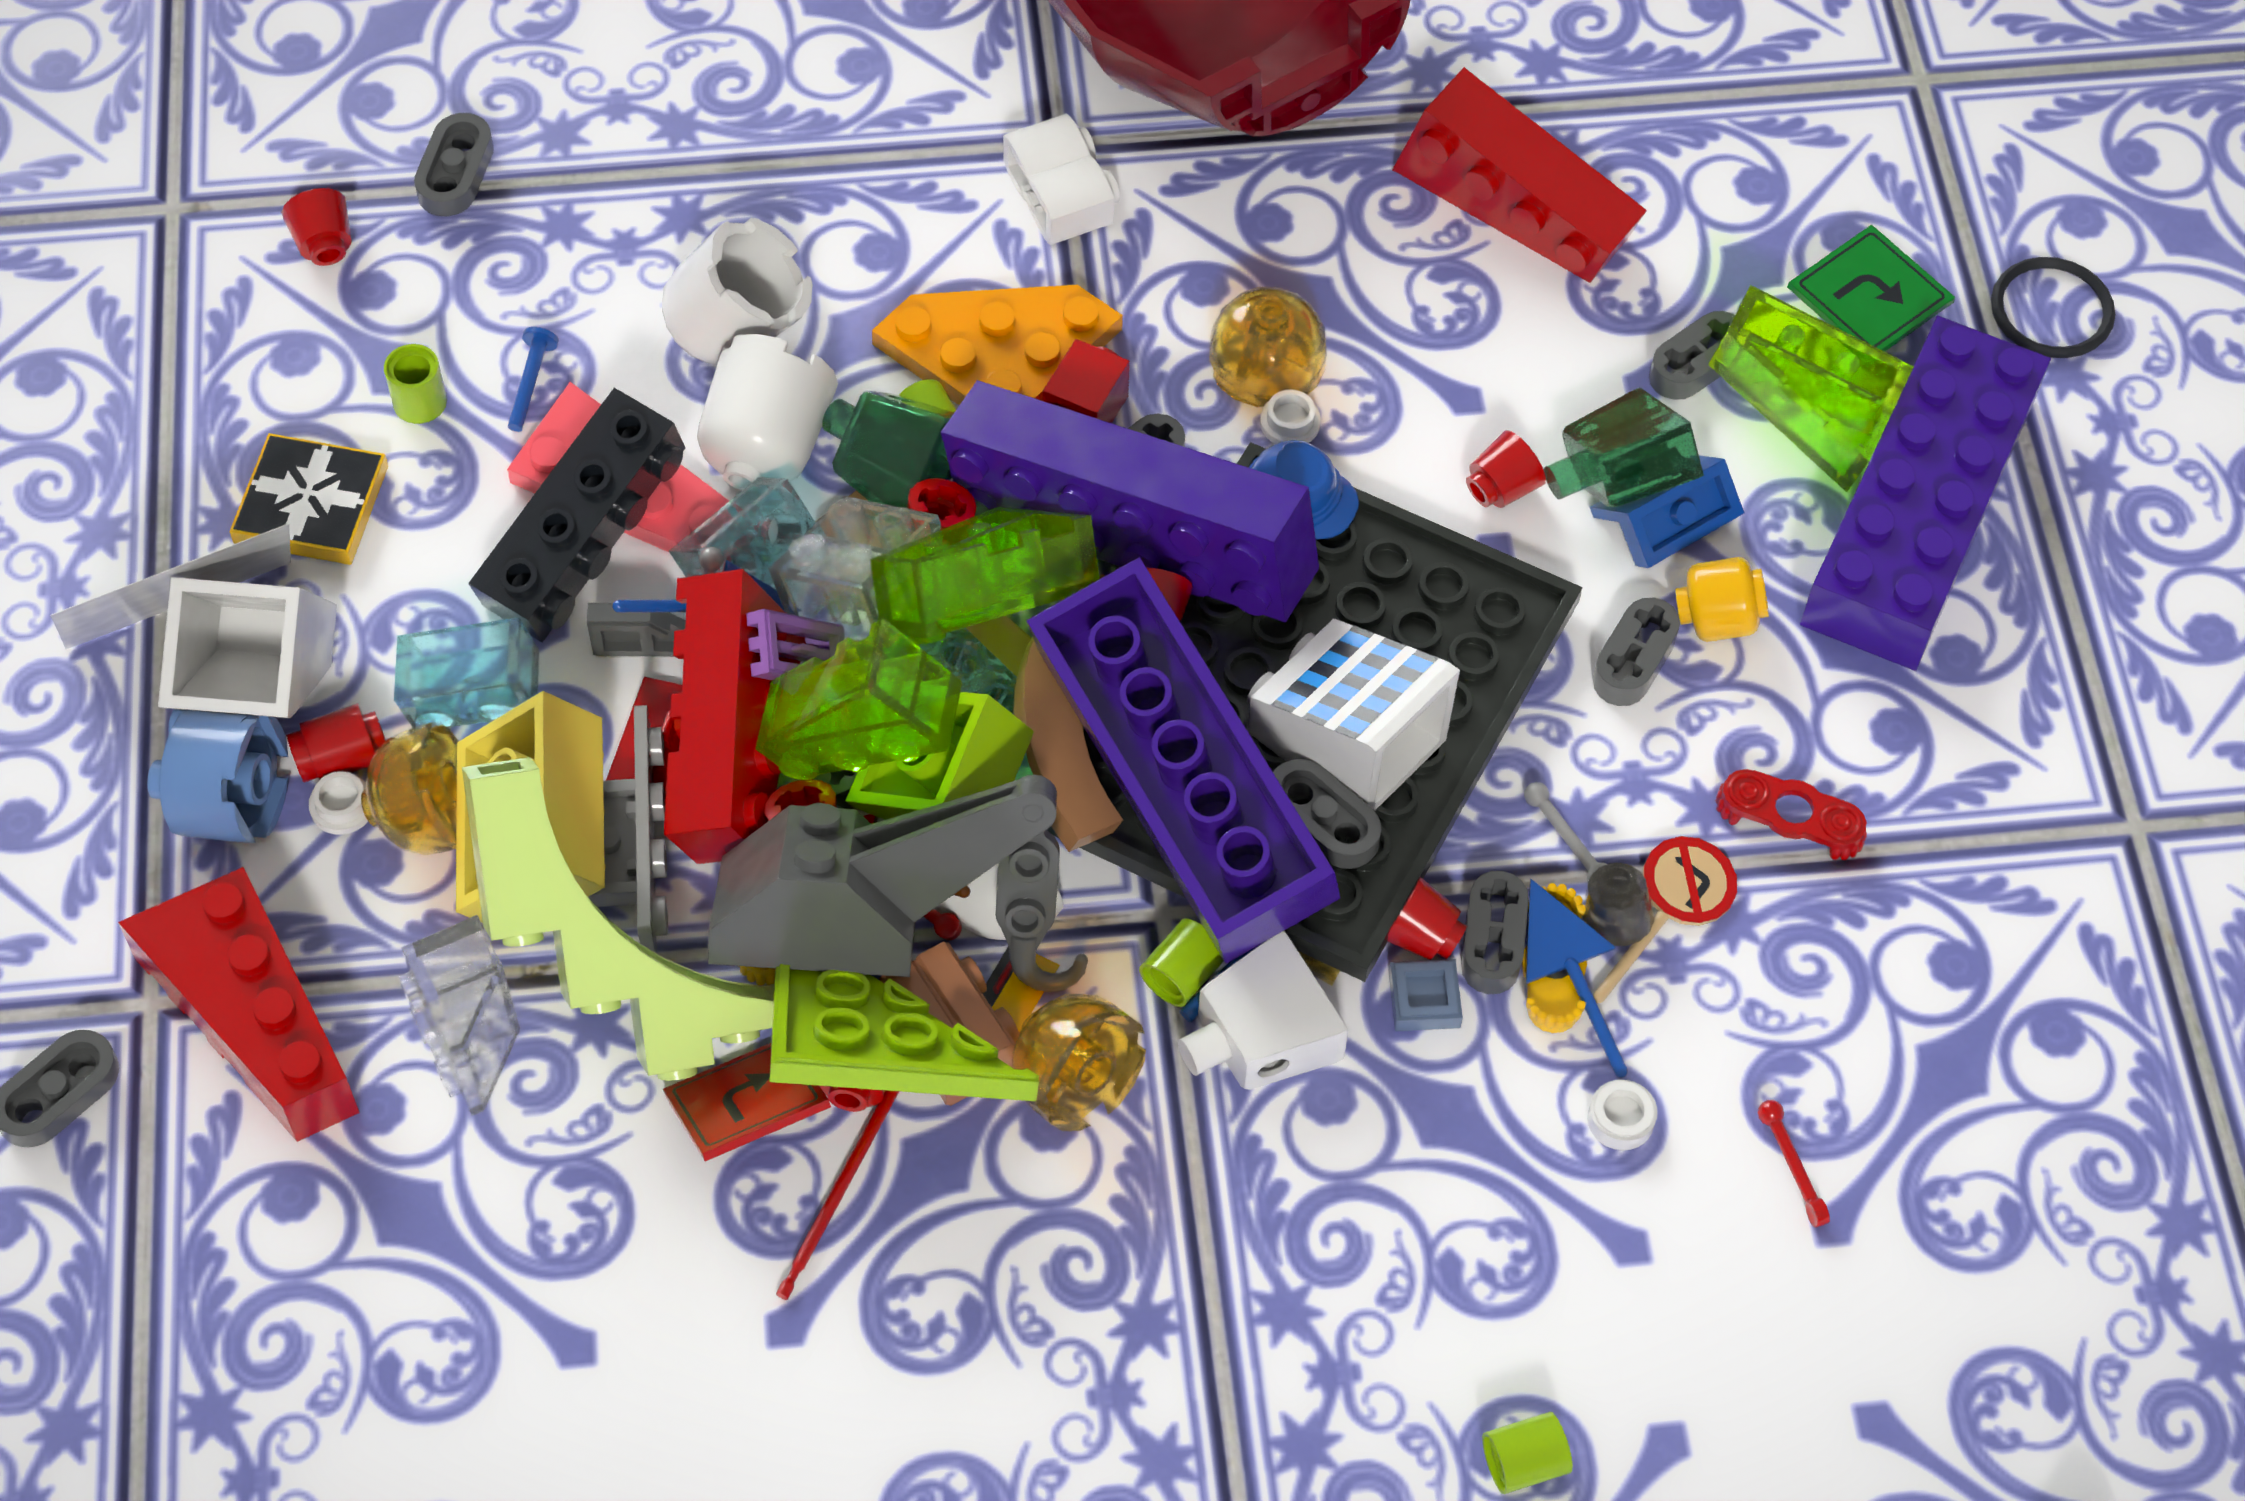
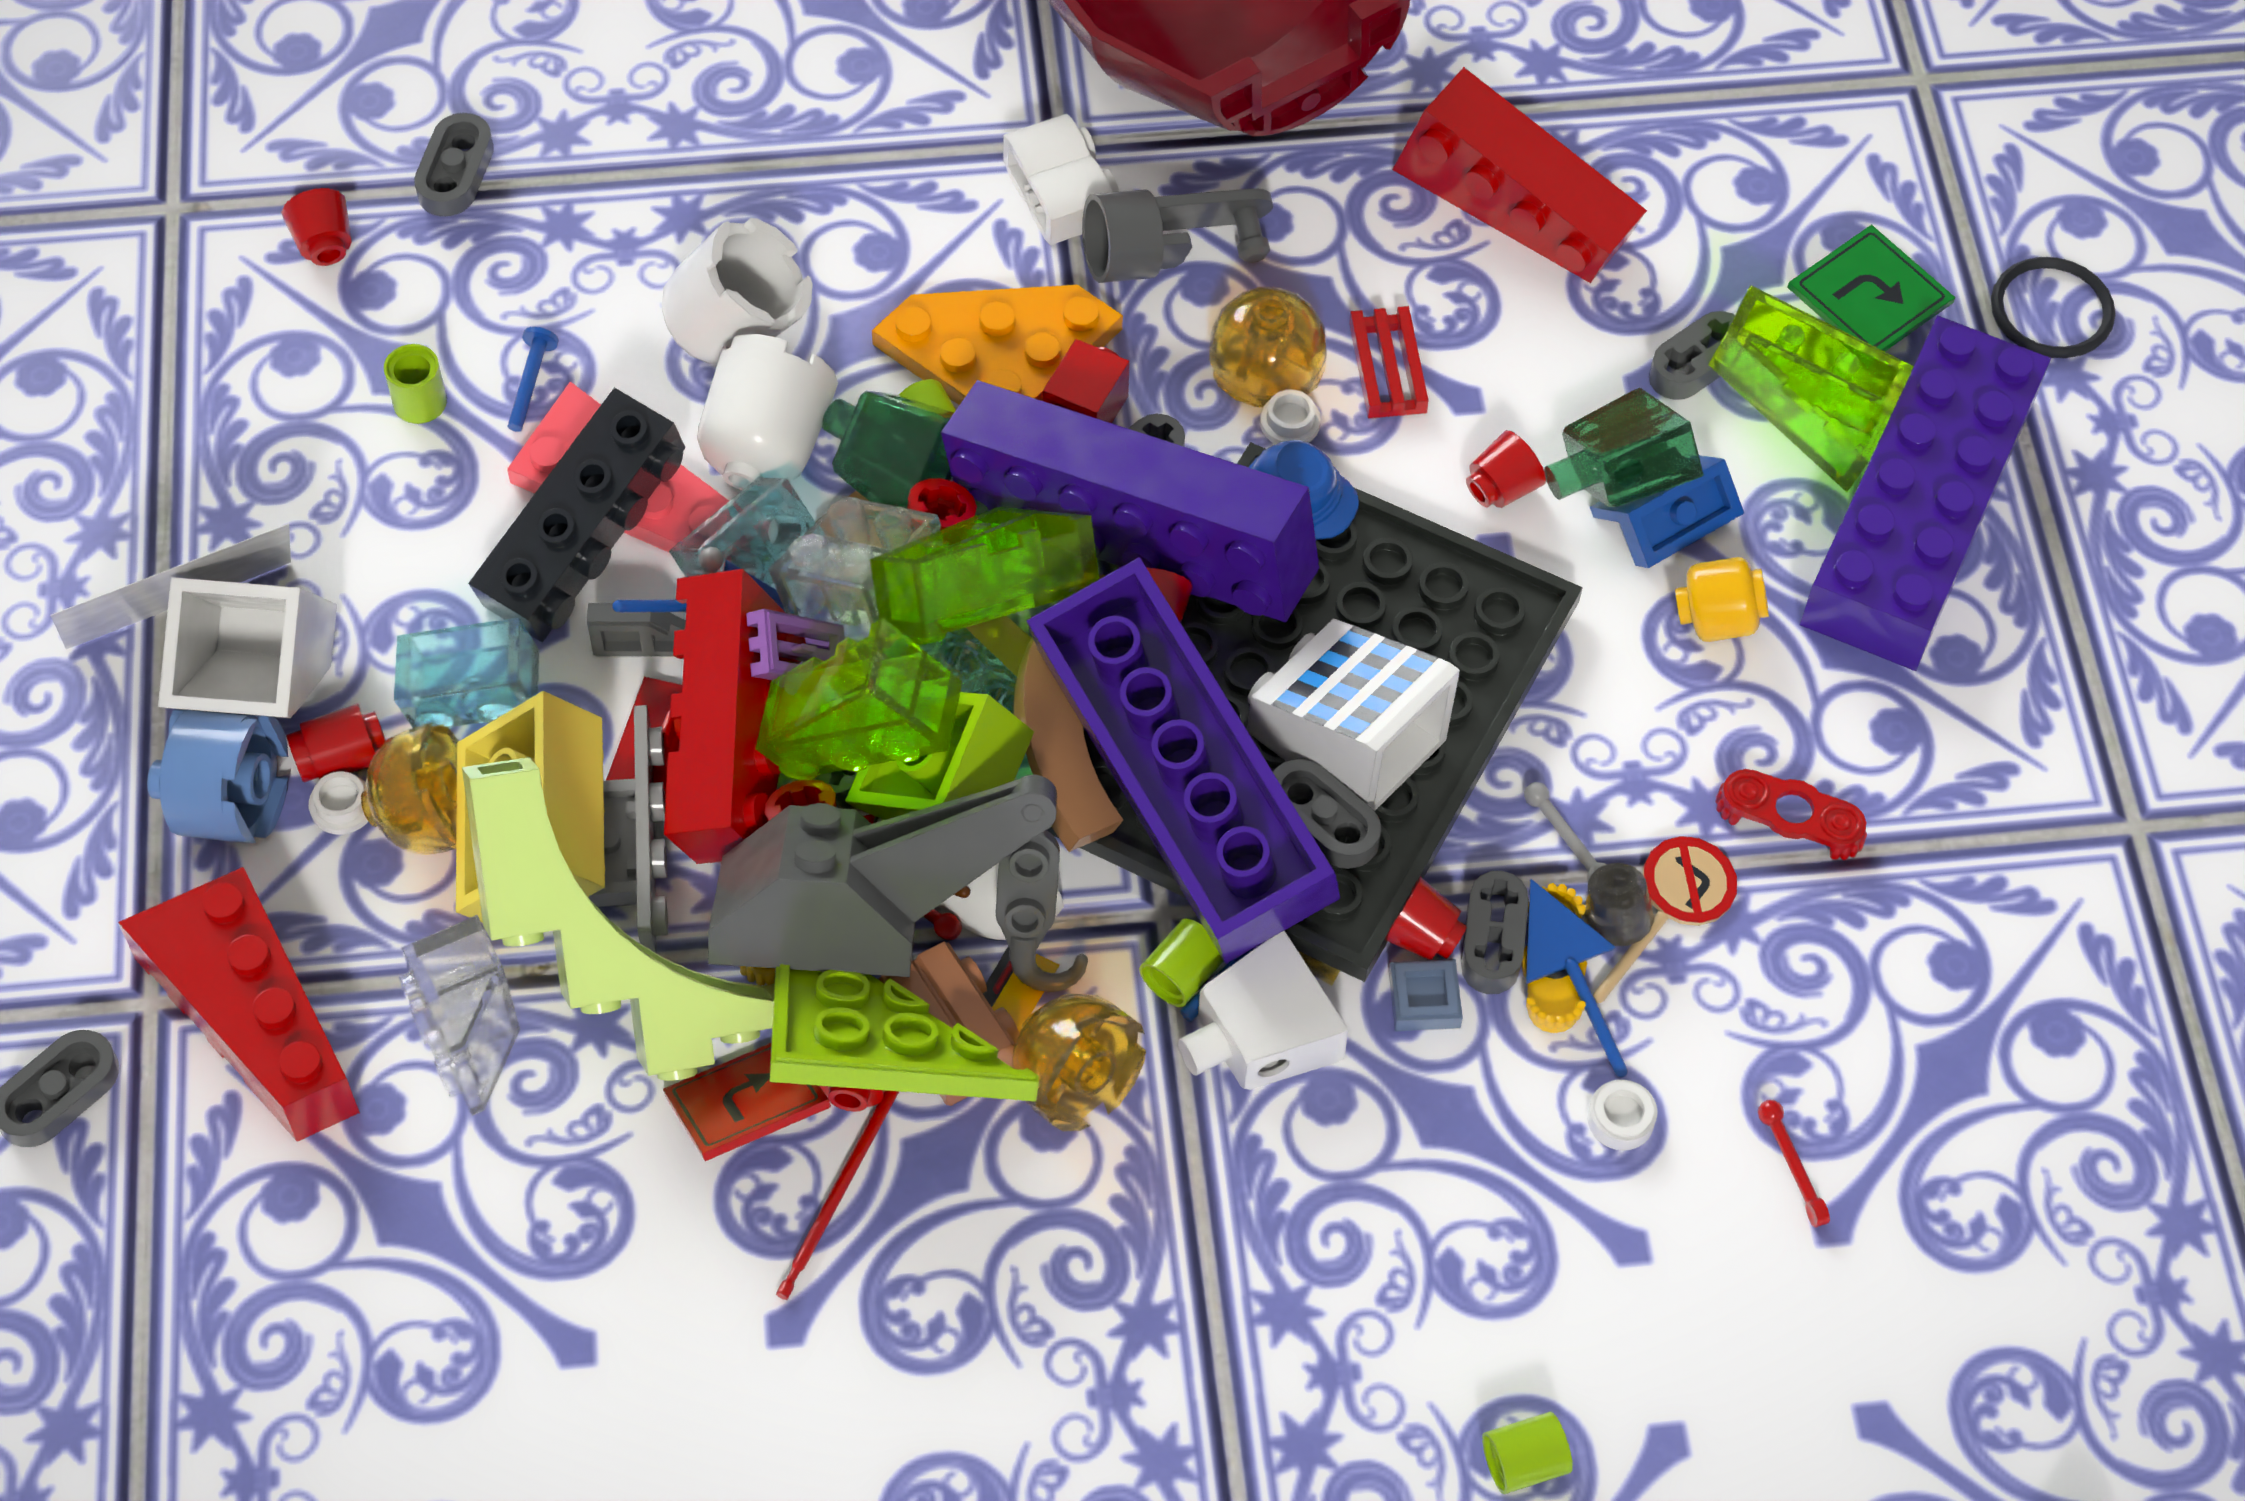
tile [229,433,388,565] -> none
dark grey beam [1593,597,1680,706] -> none
none -> dark grey piece [1082,188,1273,283]
none -> red tile [1349,306,1429,419]

